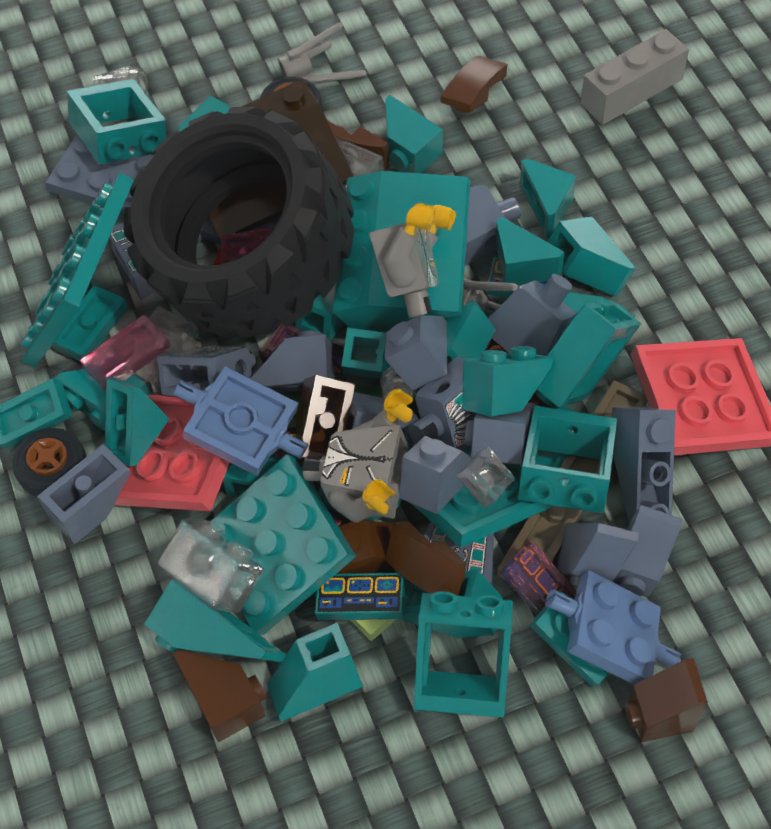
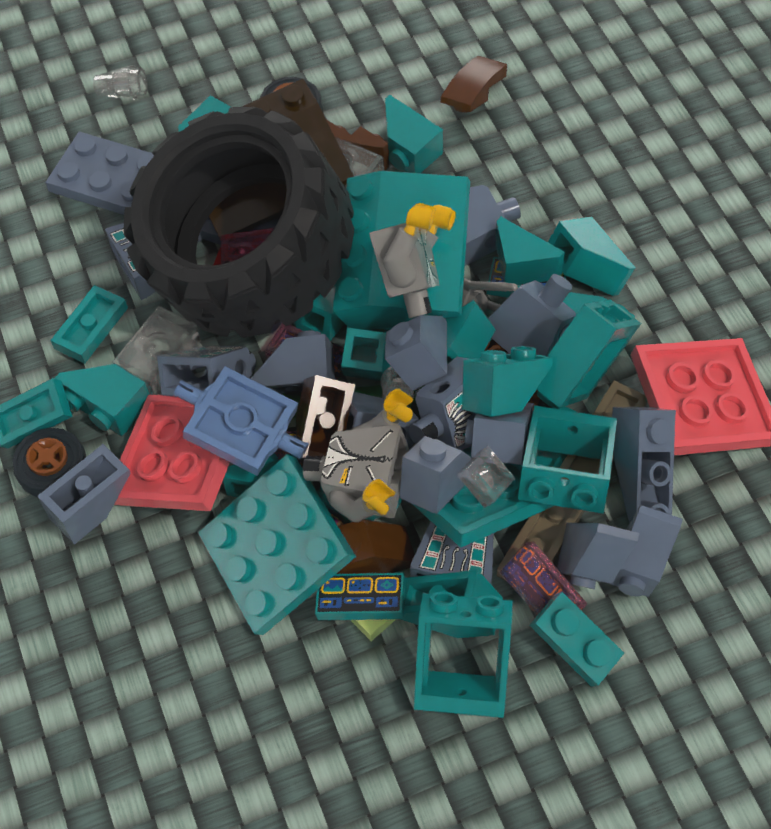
teal plate [20,172,134,368] -> none
teal window [67,79,166,165] -> none
clear pink plate [80,315,170,392] -> none
teal slope [105,377,170,467] -> none
teal slope [144,579,286,662] -> none
clear brick [158,520,264,613] -> none
reddish brown slope [173,650,267,743] -> none
teal slope [267,623,363,722] -> none
light grey plant [278,22,367,83] -> none
reddish brown slope [385,521,467,596] -> none
teal slope [520,159,576,238] -> none
medium blue plate [545,570,681,685] -> none
light grey brick [581,29,689,125] -> none
reddish brown slope [625,658,708,742] -> none

